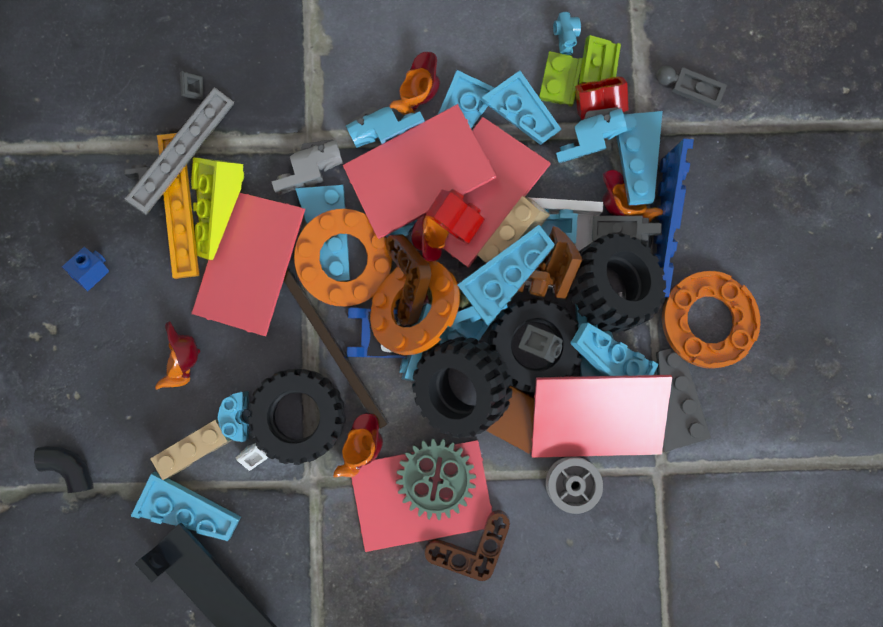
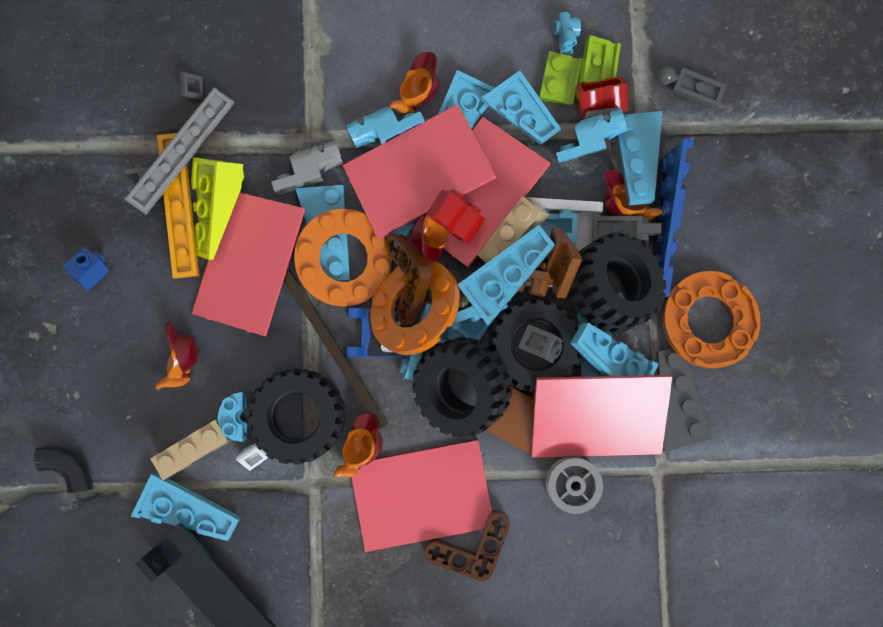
sand green gear [396,438,476,520] -> none

